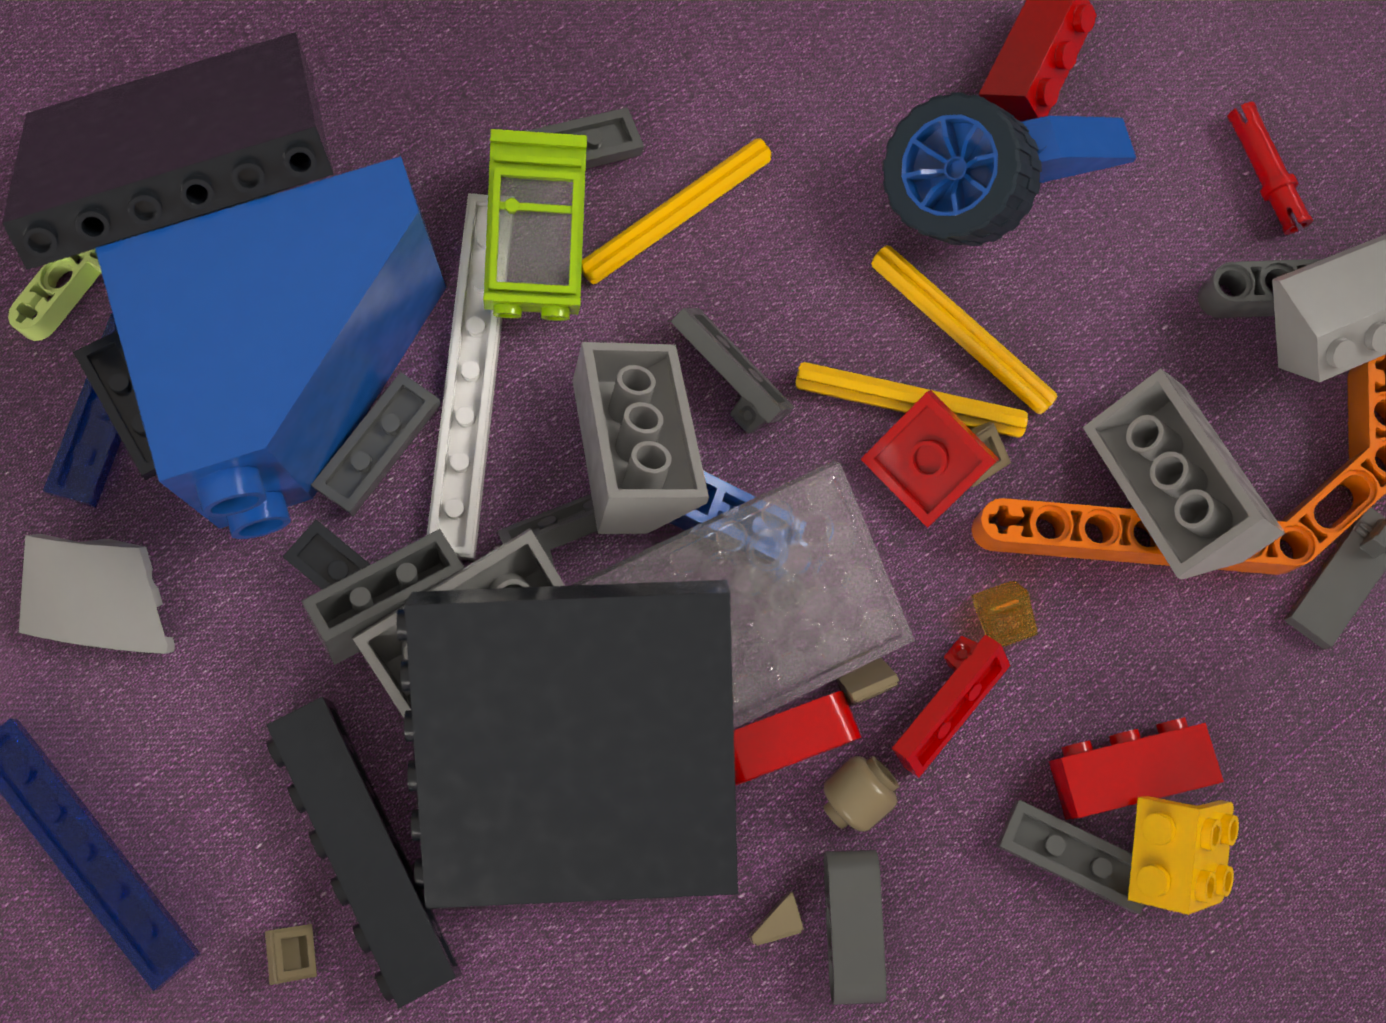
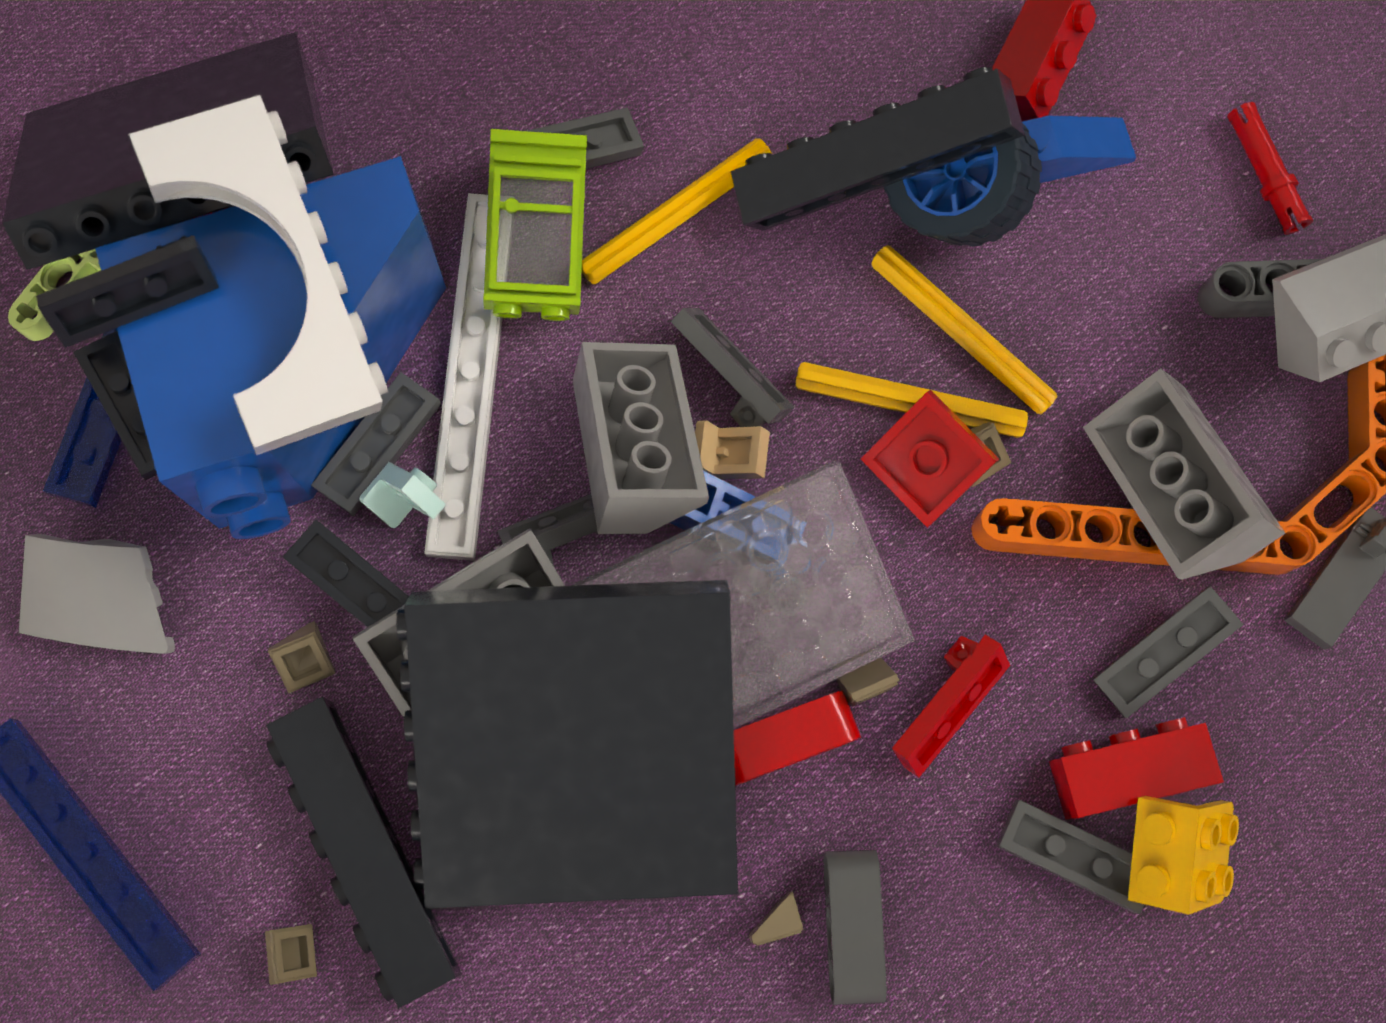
dark grey brick [301,529,464,665] -> none
dark tan head [823,756,899,832] -> none
clear yellow slope [972,581,1038,647] -> none
none -> black hinge [36,235,219,348]
none -> white arch [129,95,388,455]
none -> dark tan slope [268,621,335,693]
none -> light aqua bracket [359,462,446,528]
none -> tan bracket [695,420,770,479]
none -> black brick [731,67,1025,231]
none -> dark grey hinge [1092,586,1244,718]

